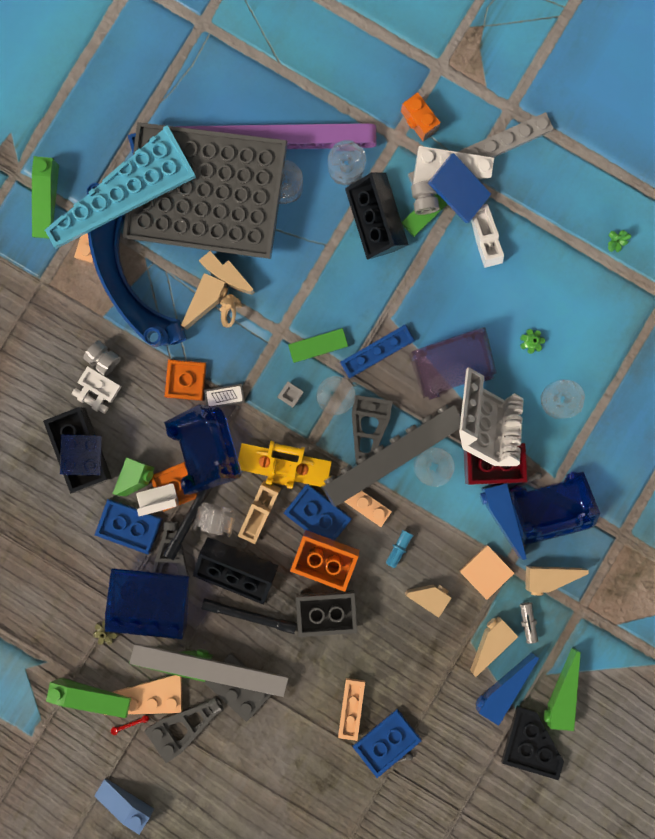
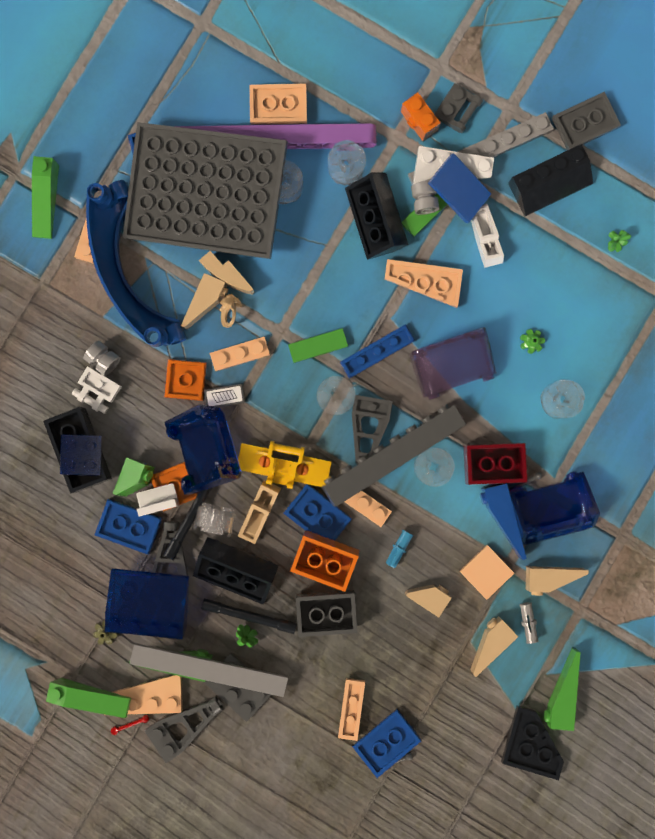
medium azure wing [45,125,196,249] -> none
medium blue slope [95,778,154,835] -> none
light grey plate [277,382,304,408] -> none
white slope [459,367,524,466] -> none
blue slope [476,652,539,726] -> none
none -> light nougat plate [210,337,270,372]
none -> bright green plant [236,624,258,647]
none -> light nougat plate [249,84,307,125]
none -> light nougat wing [384,259,463,308]
none -> dark grey plate [435,83,483,133]
none -> black slope [508,144,593,217]
none -> dark grey plate [552,92,621,150]

